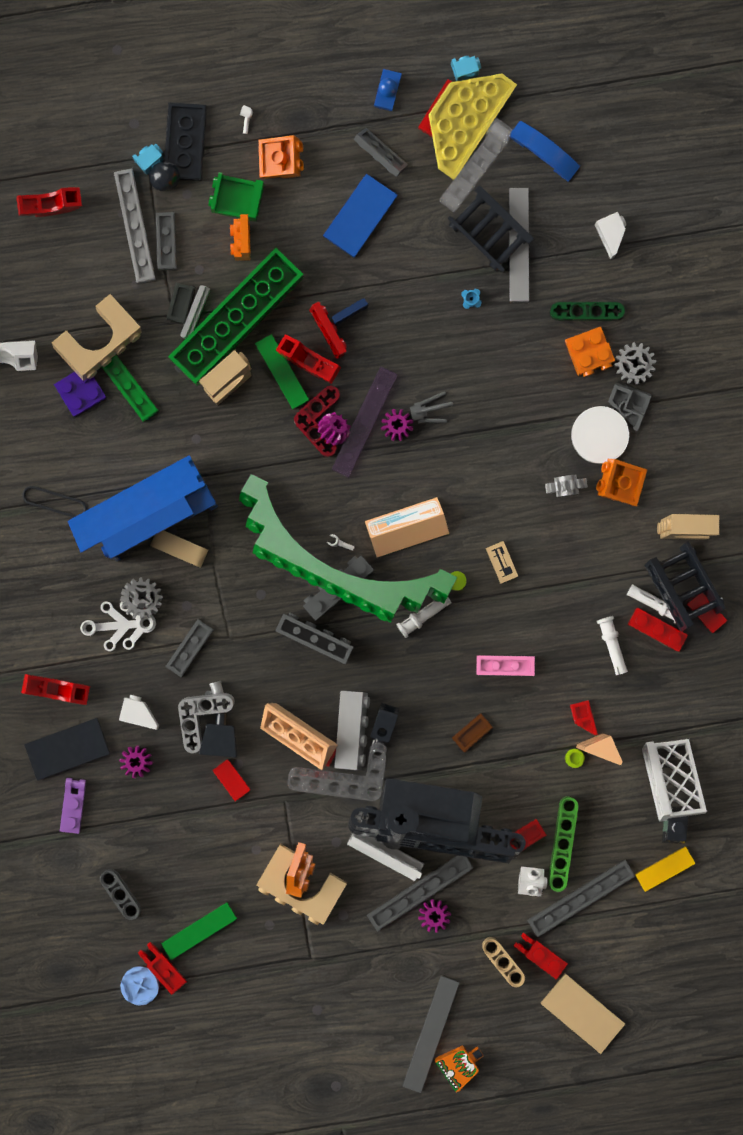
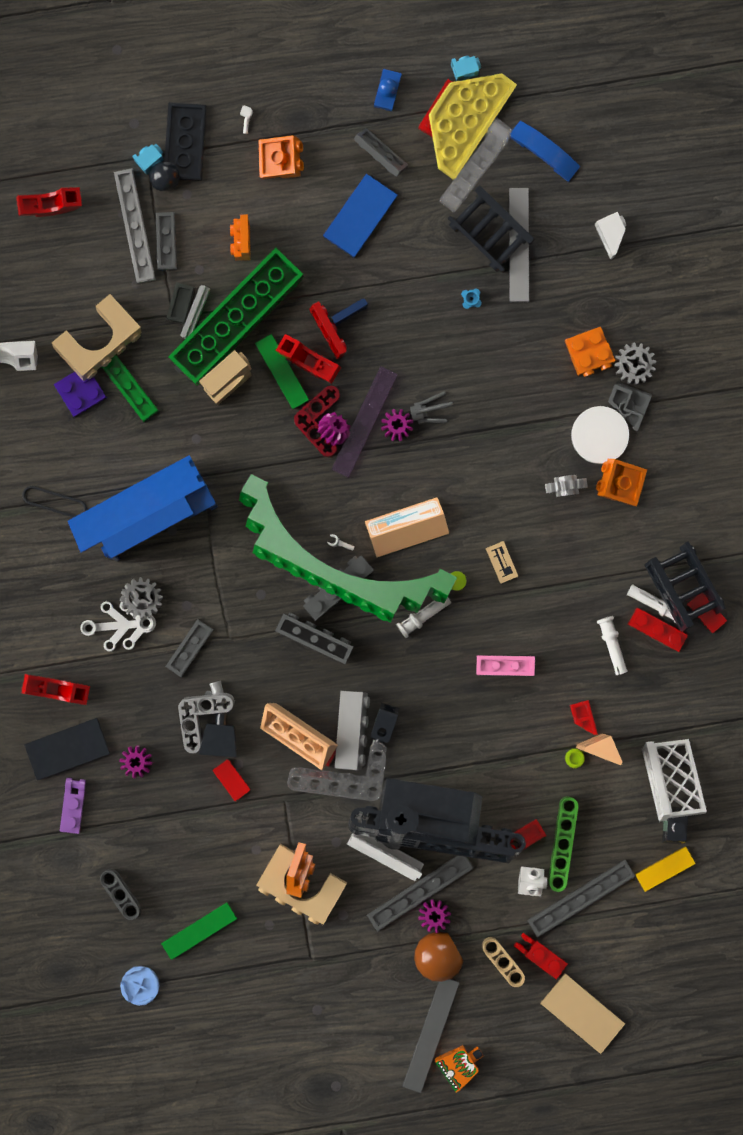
white slope [119,695,159,730] -> none
red hinge [138,942,187,995] -> none
tan beam [150,530,208,568] -> none
green panel [208,172,264,222] -> none
reddish brown tile [452,713,493,752] -> none
dark green beam [550,302,625,321] -> none
tan arch [657,514,719,540] -> none
none -> dark orange cylinder [414,932,463,982]

